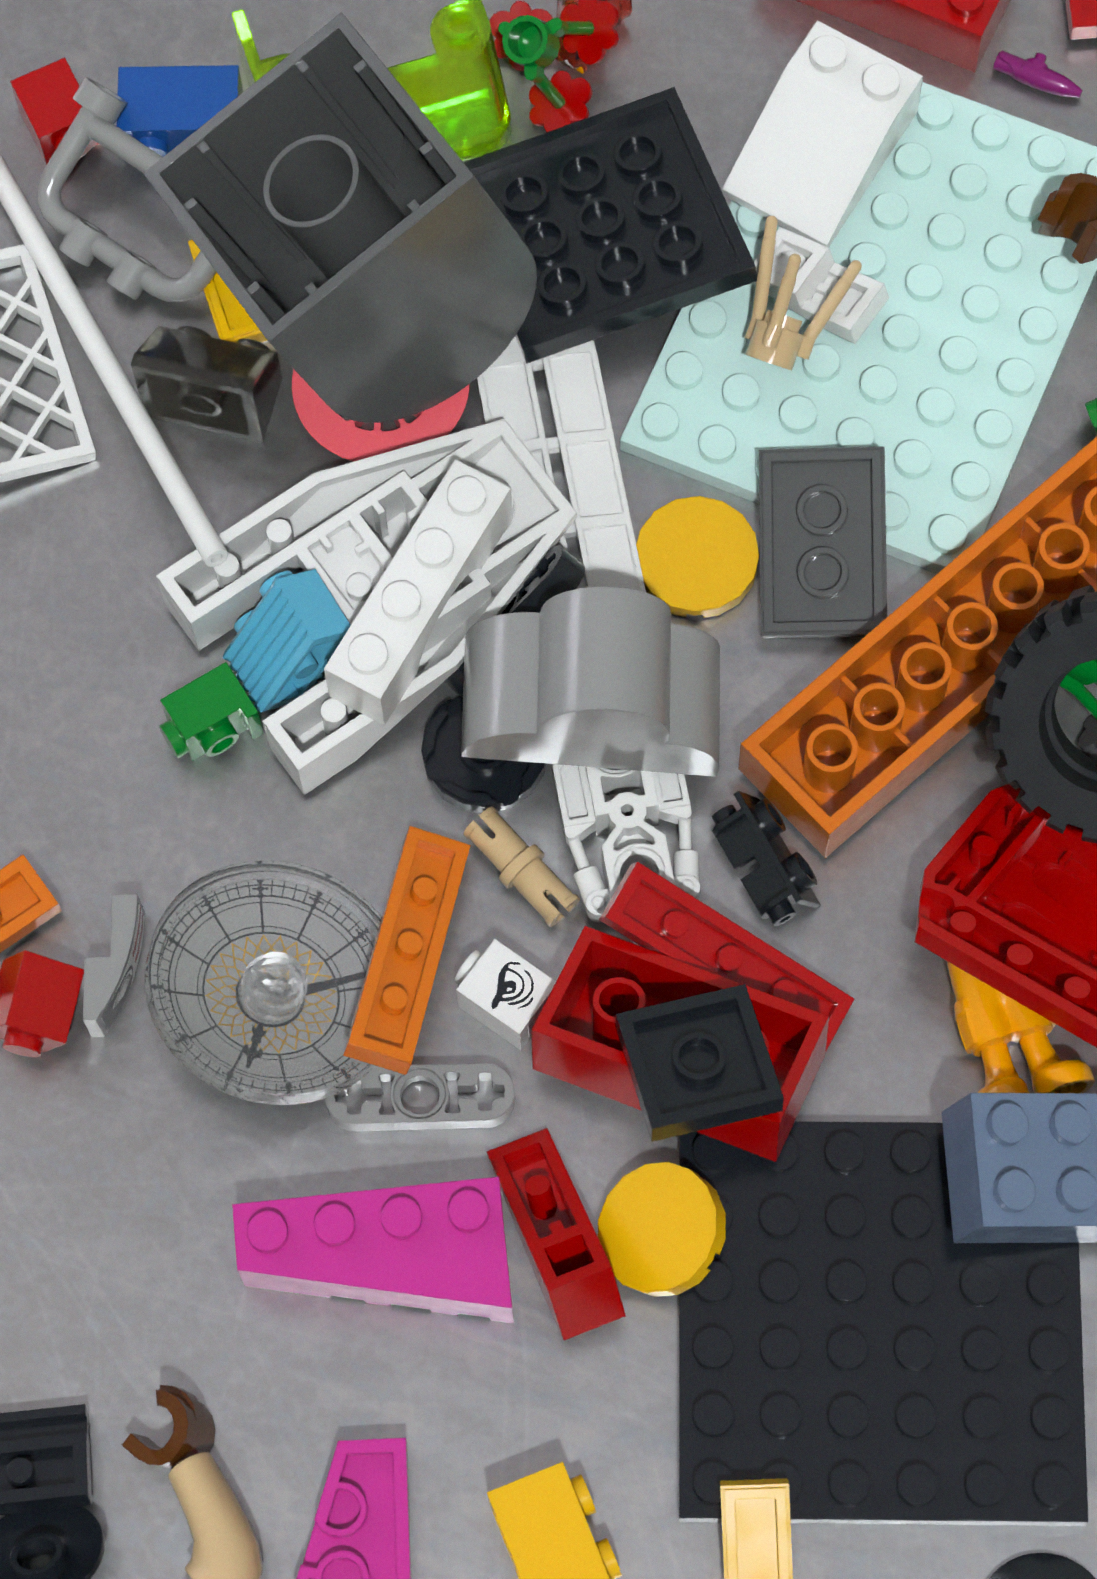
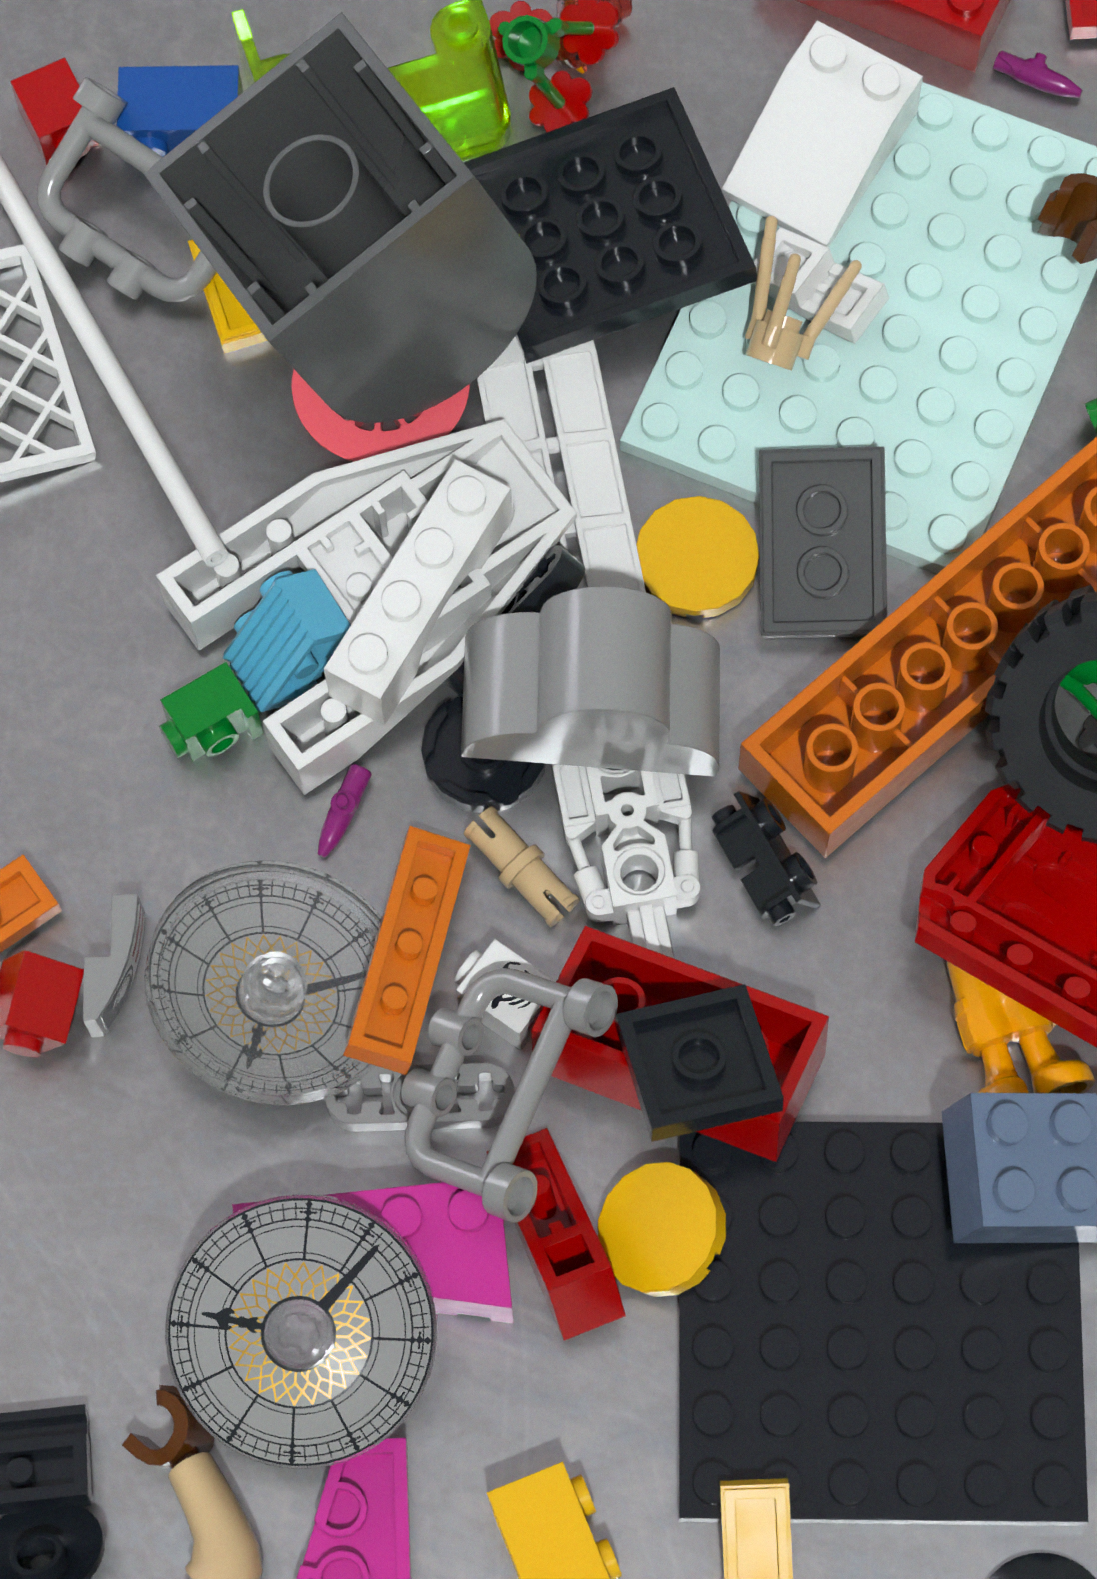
clear smoke slope [131,326,282,443] -> none
red plate [599,861,855,1050] -> none
none -> light grey dish [165,1194,438,1469]
none -> magenta helmet [317,764,372,858]
none -> light grey bar [401,968,618,1223]

